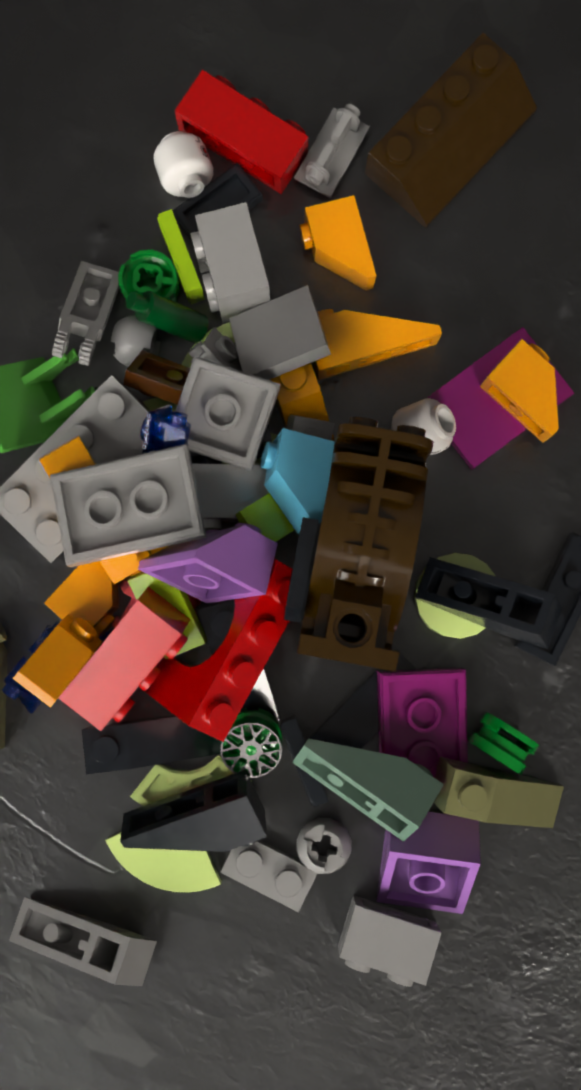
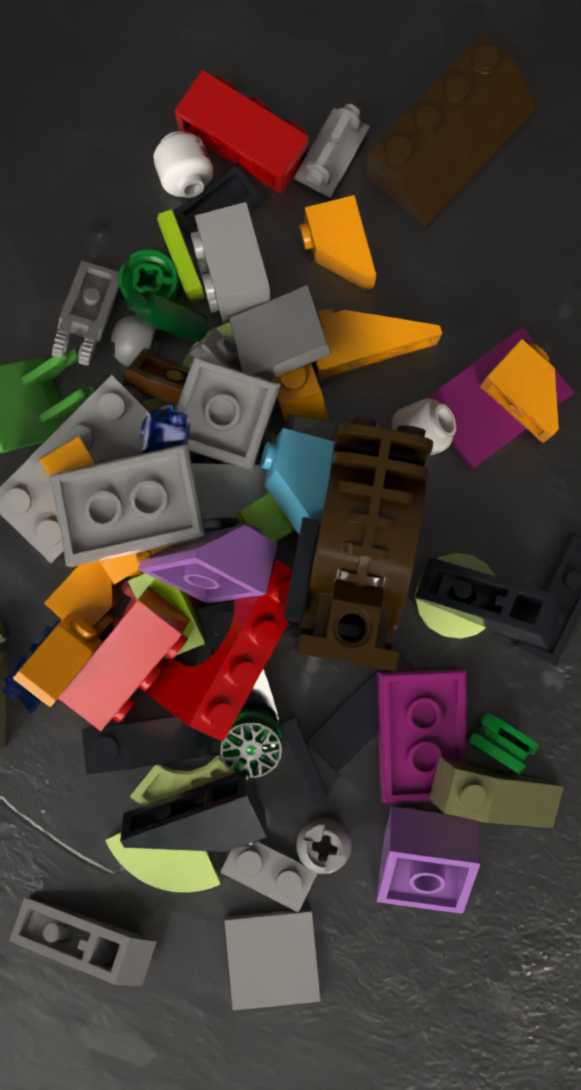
sand green slope [292,738,444,842] -> none
light grey brick [338,895,442,987] -> none
none -> light grey tile [224,908,321,1010]

